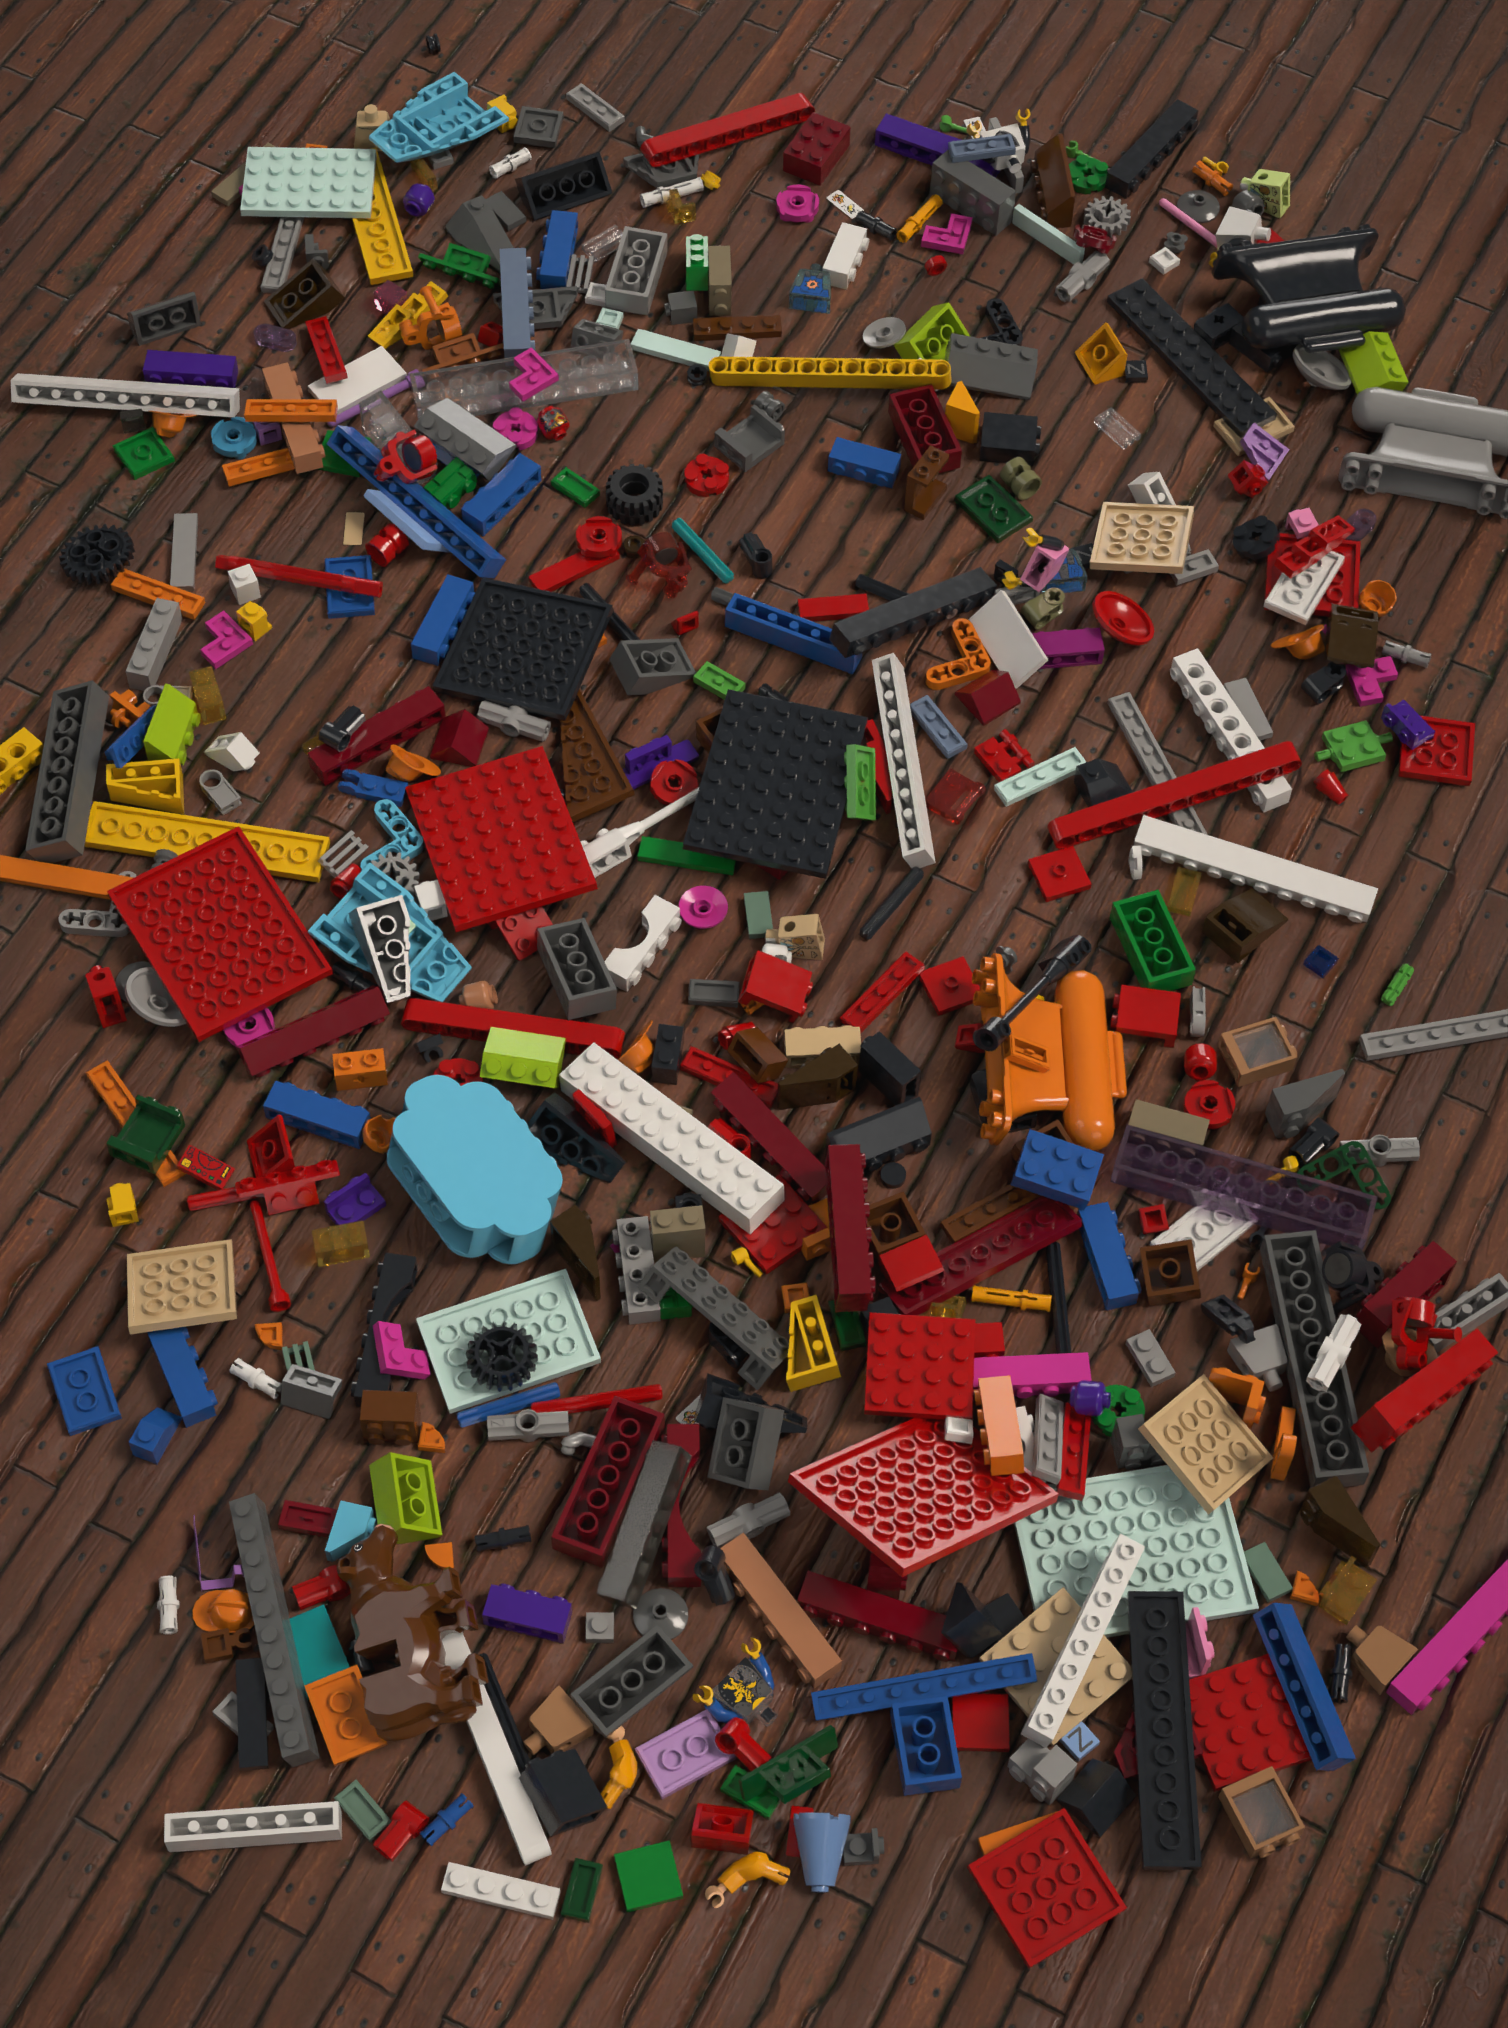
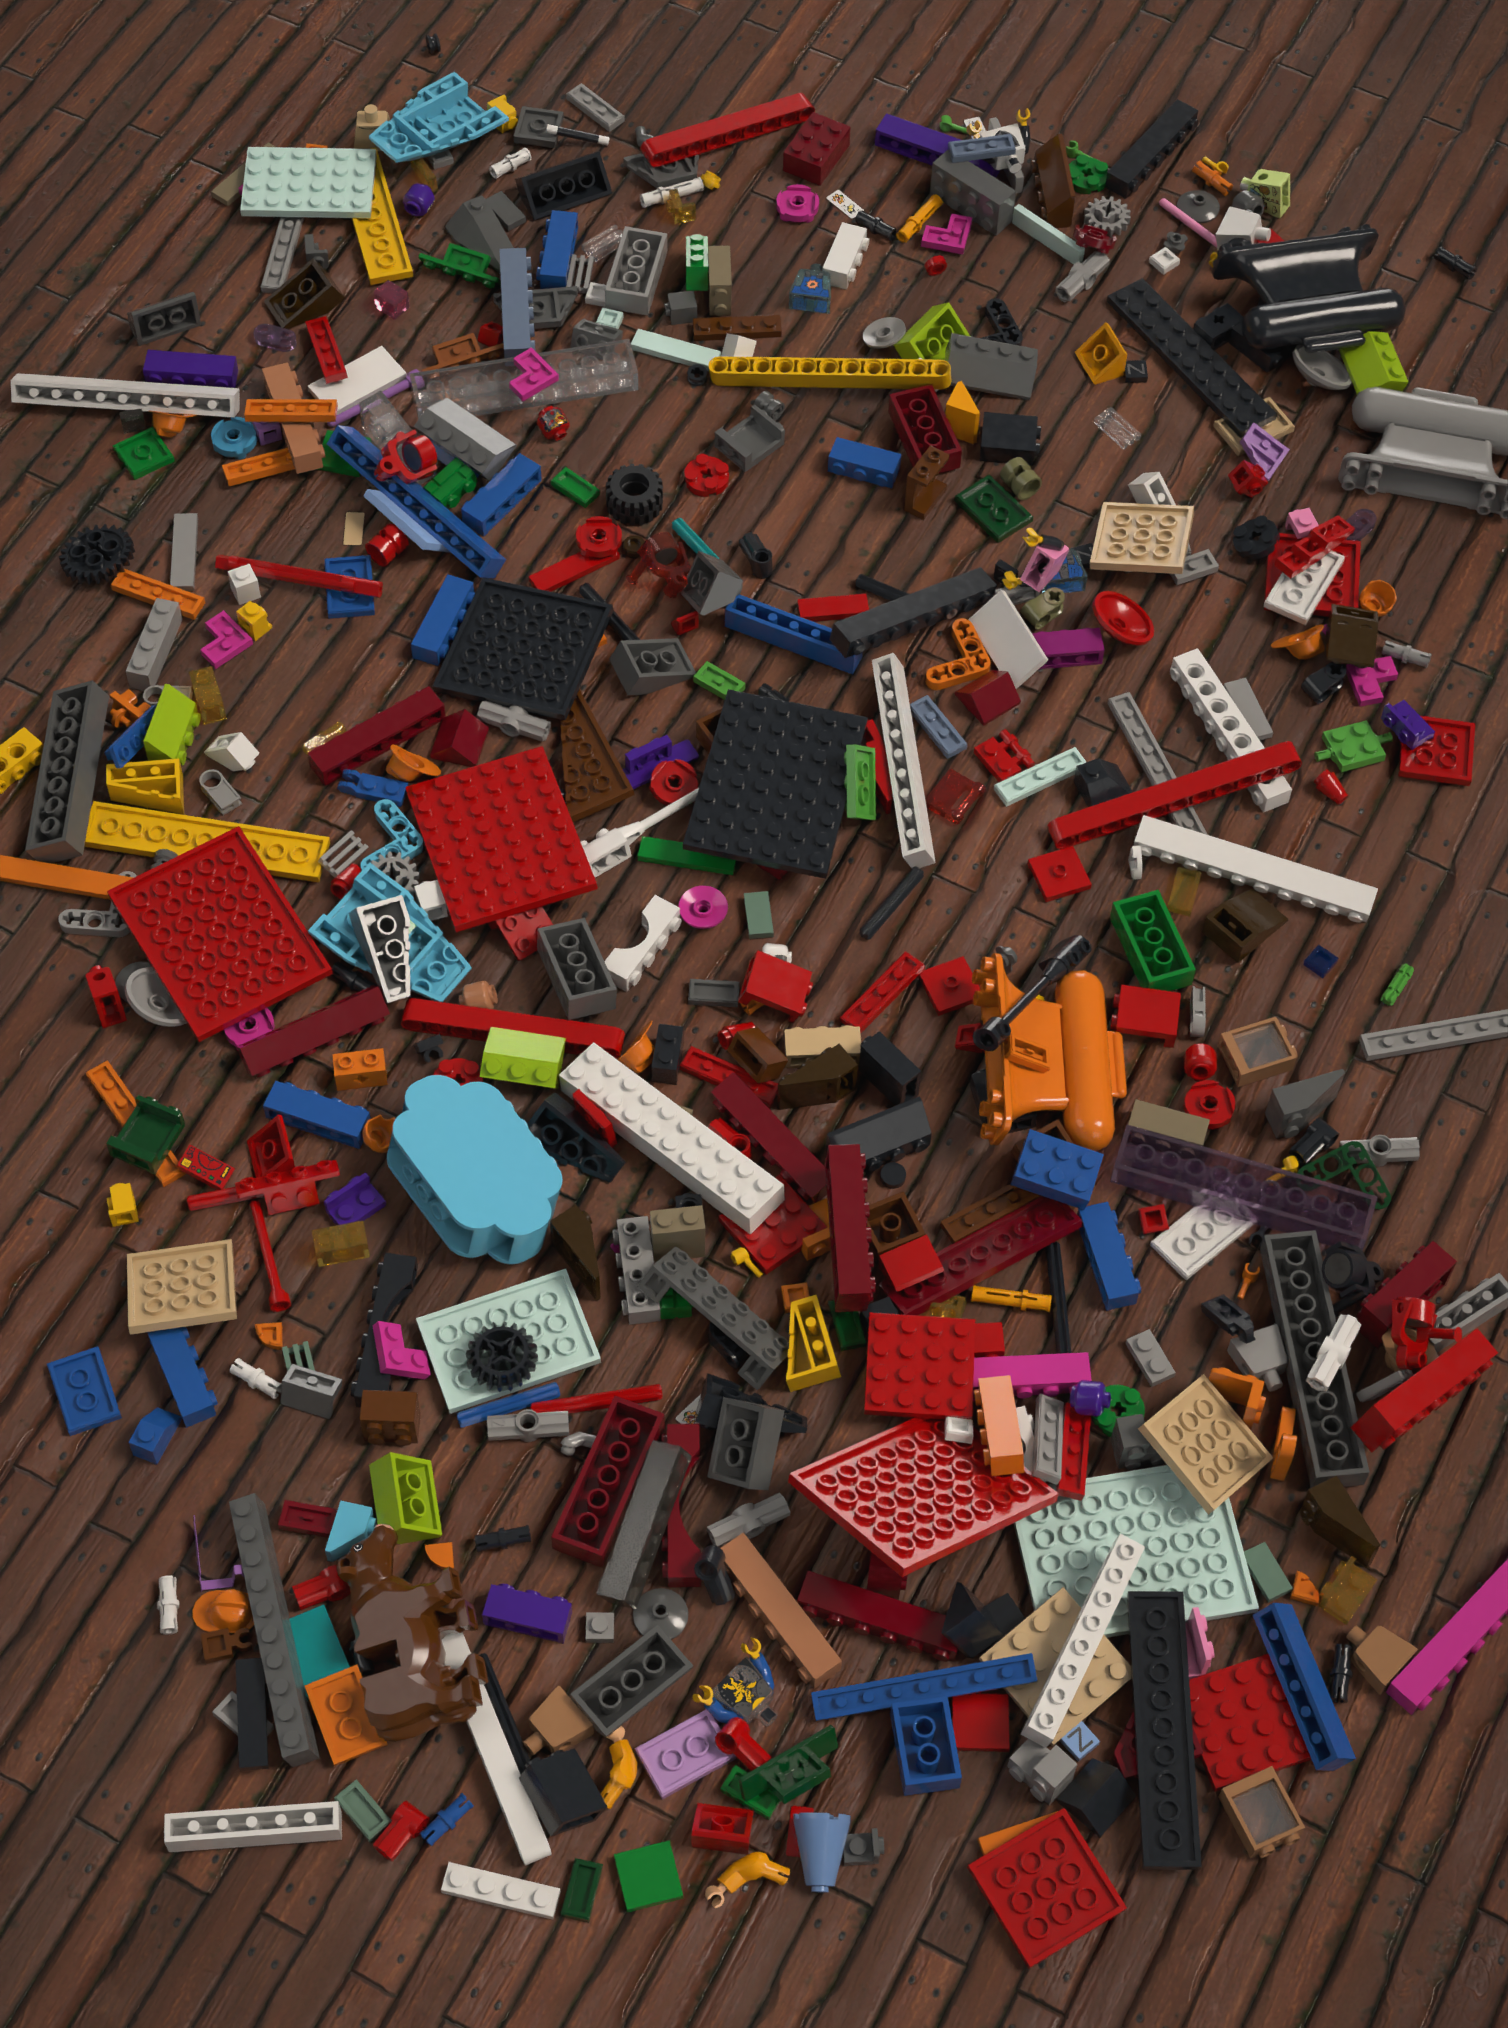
black bush [252,244,273,267] -> none
black piece [319,705,366,752] -> none
yellow slope [368,281,449,349] -> none
orange piece [399,286,462,350] -> none
orange tile [418,1422,445,1453] -> none
dark pink plate [493,407,538,450] -> none
tan torso [766,914,825,960] -> none
reddish brown brick [1139,1239,1201,1306] -> none
none -> black bar [546,124,609,146]
none -> dark grey slope [680,551,743,615]
none -> light grey tile [1356,1370,1414,1402]
none -> black pin [1434,246,1477,280]

